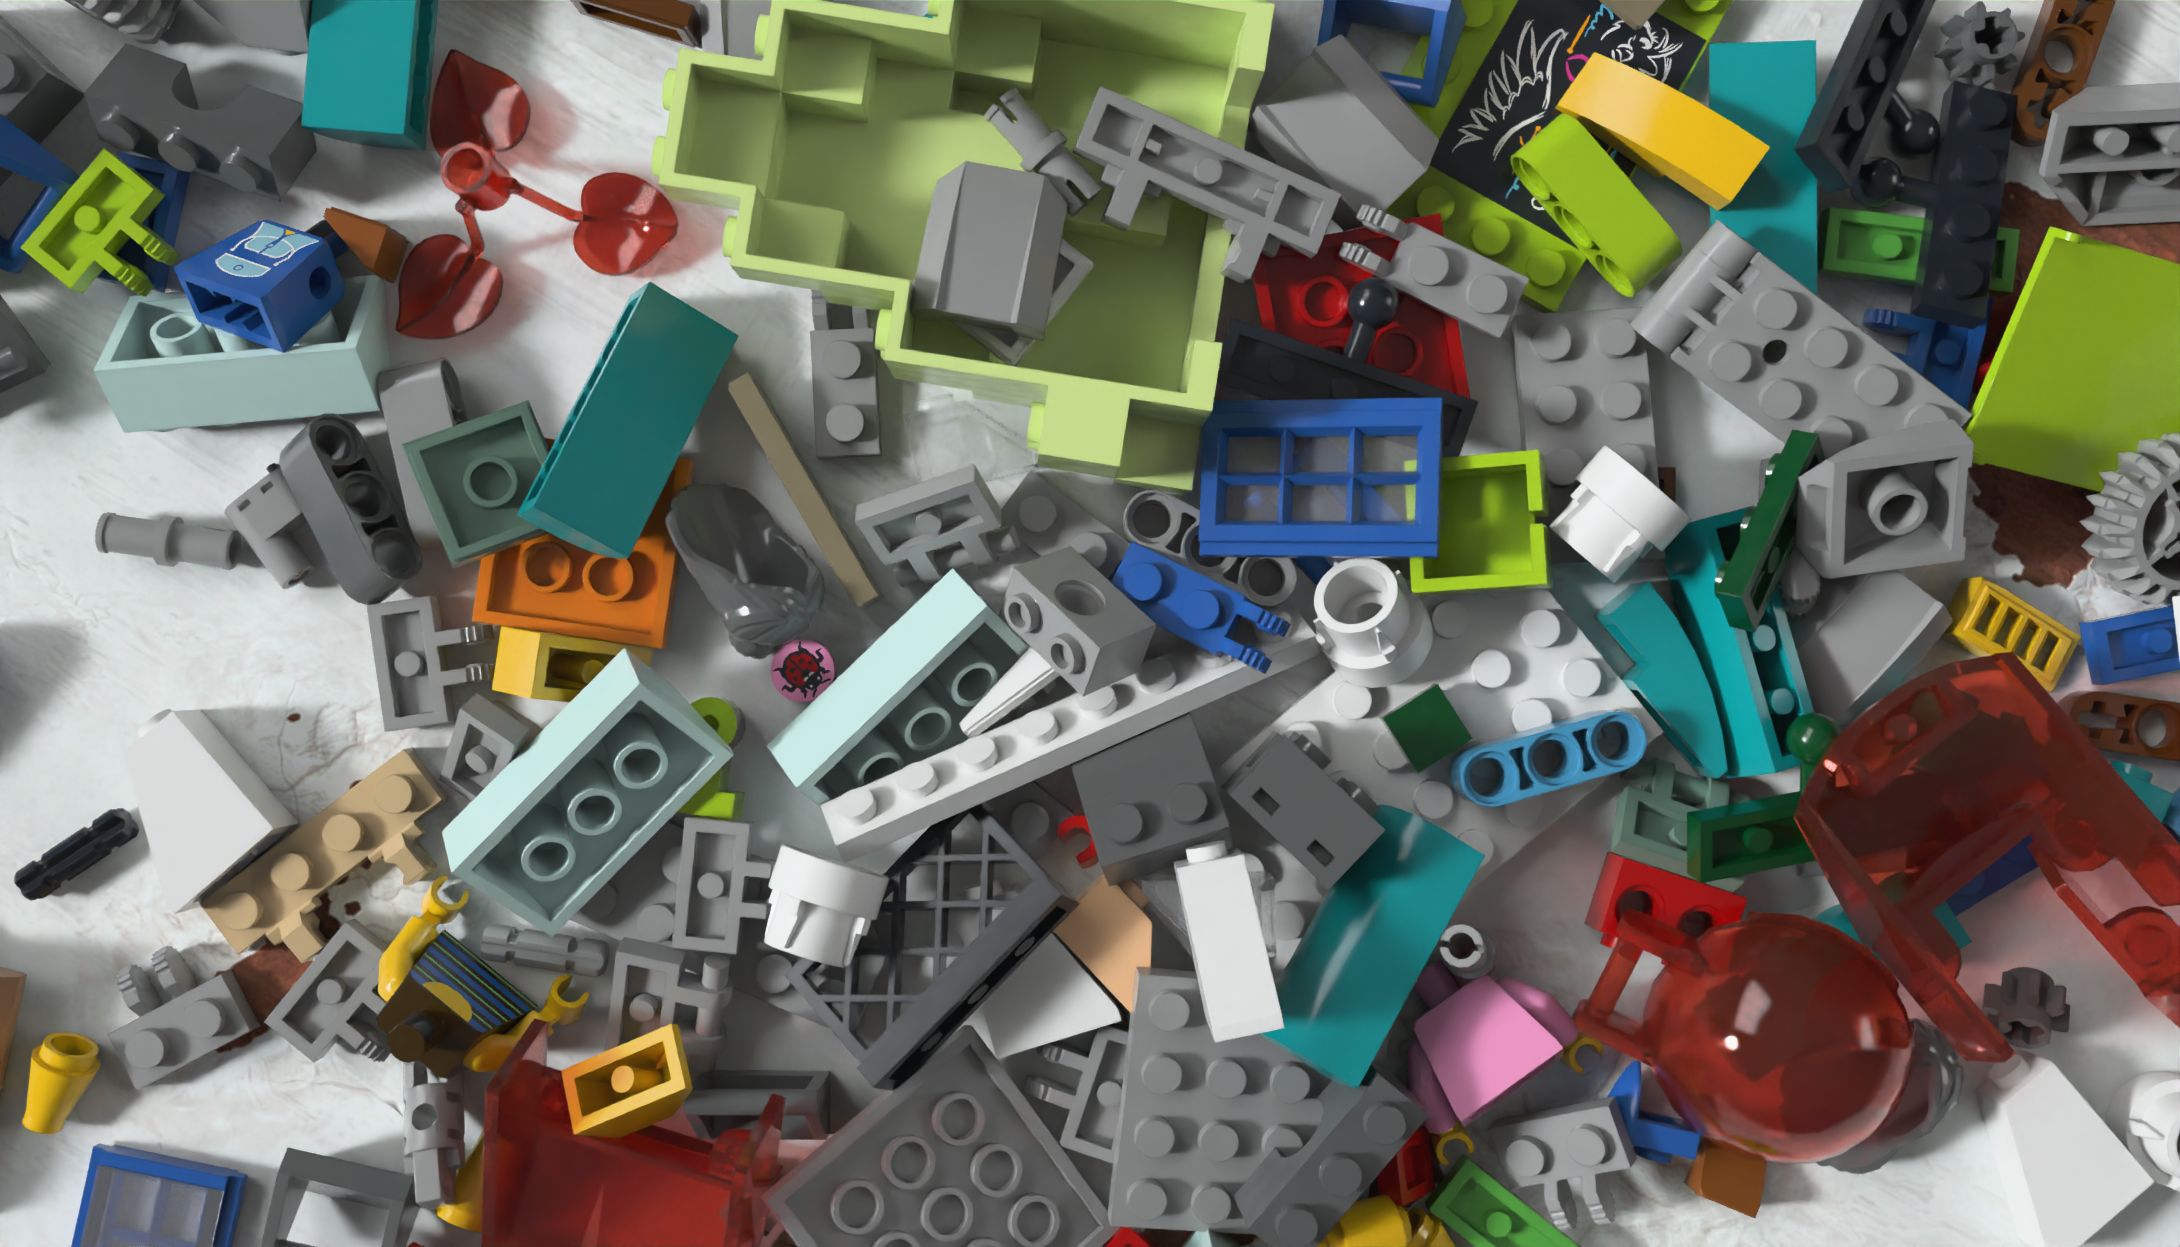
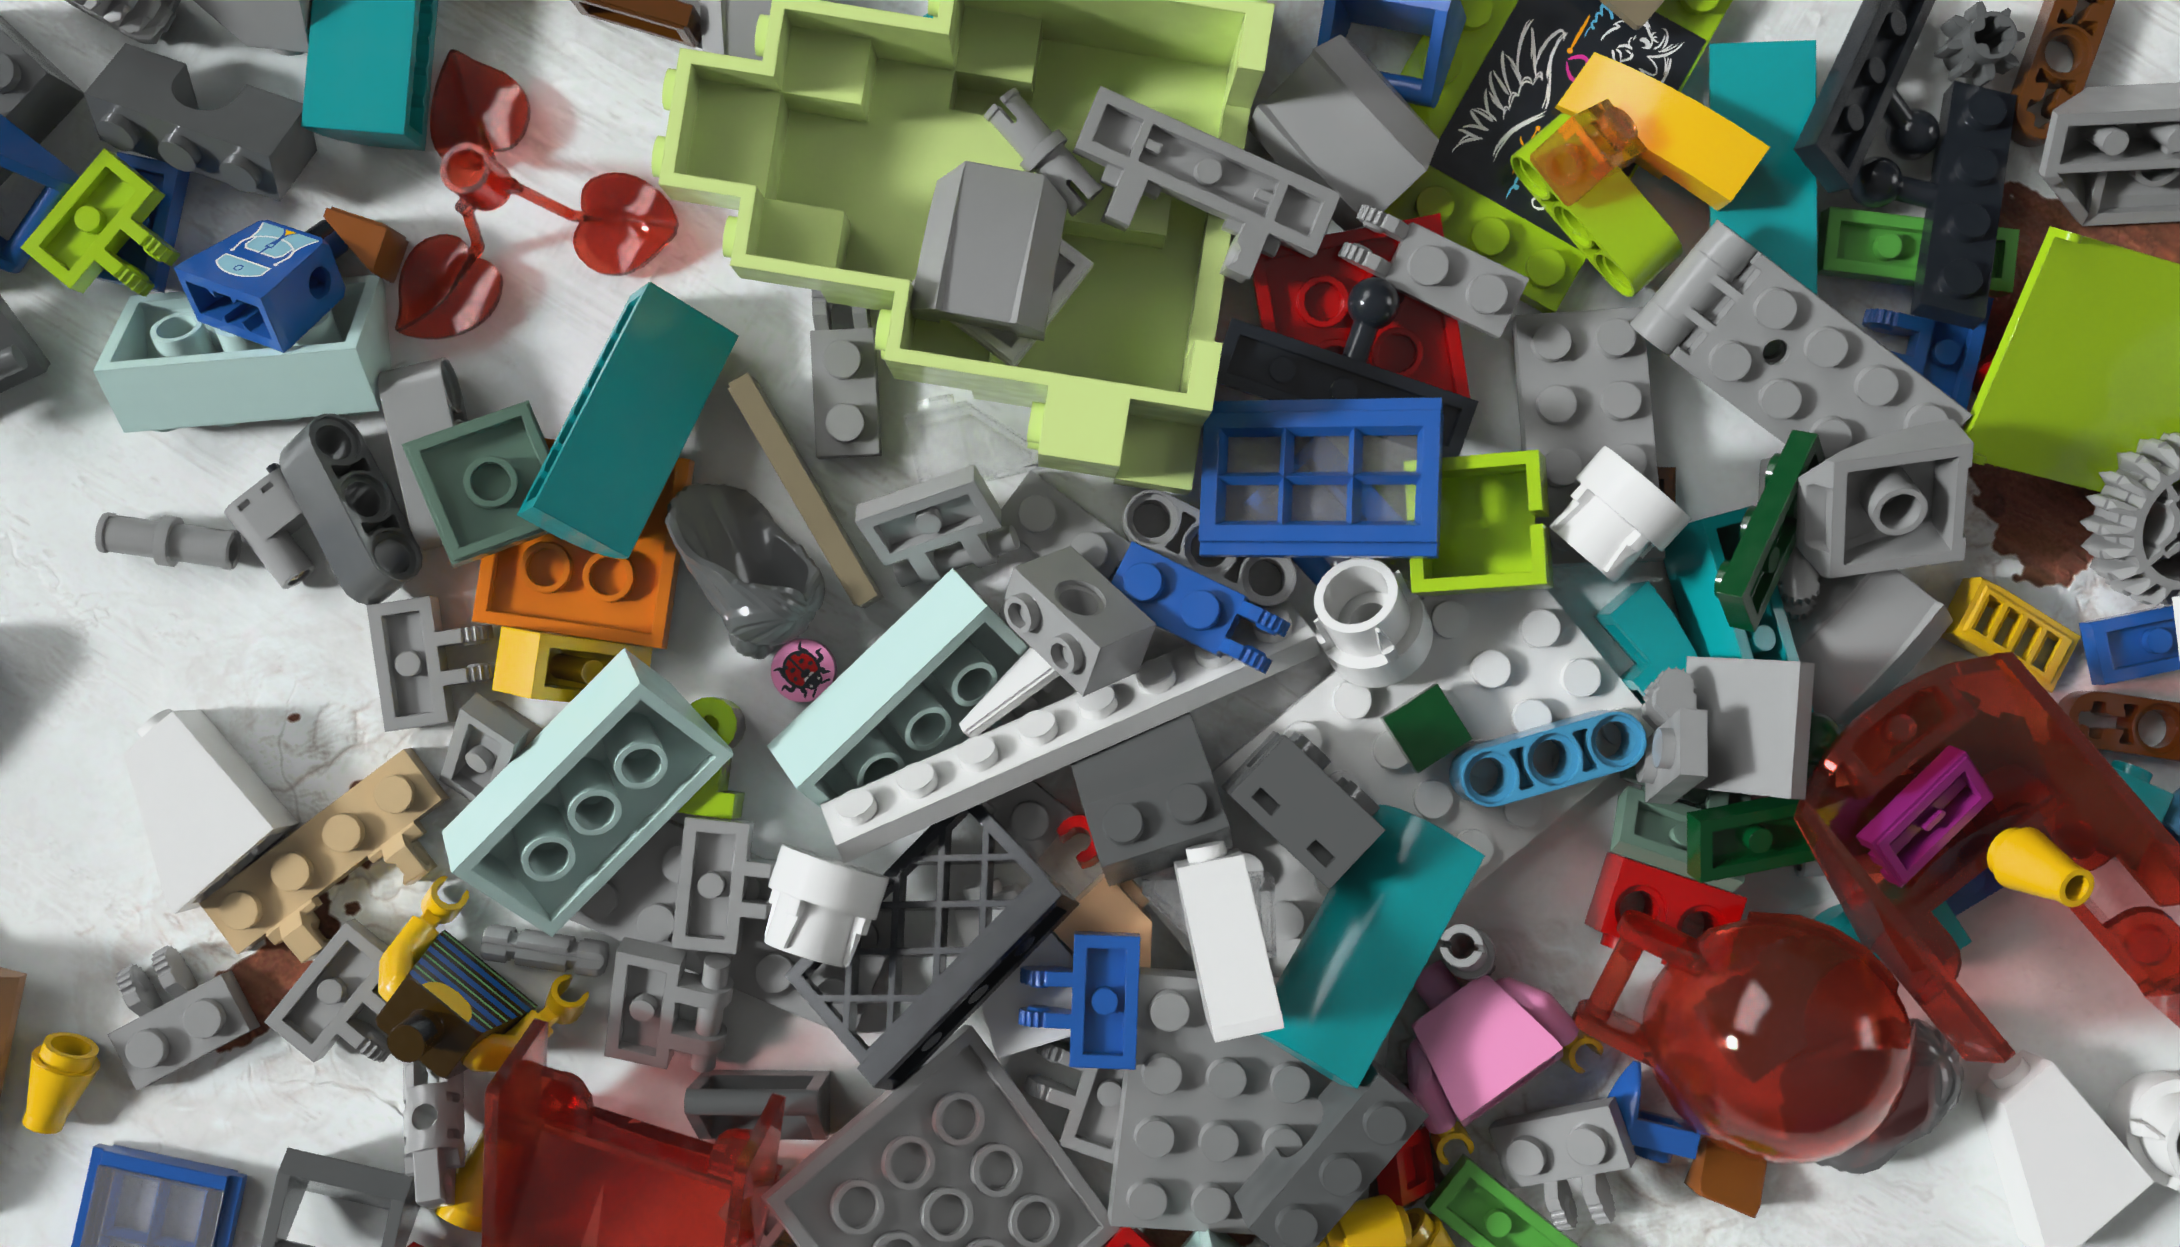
black axle [14,808,139,901] -> none
yellow slope [561,1024,693,1138] -> none
dark grey gear [1982,967,2070,1049] -> none
none -> blue hinge [1018,931,1140,1070]
none -> clear orange bracket [1530,99,1648,206]
none -> light grey hinge [1636,666,1708,805]
none -> light grey tile [1686,656,1815,800]
none -> magenta tile [1856,745,1995,888]
none -> yellow cone [1987,827,2094,907]

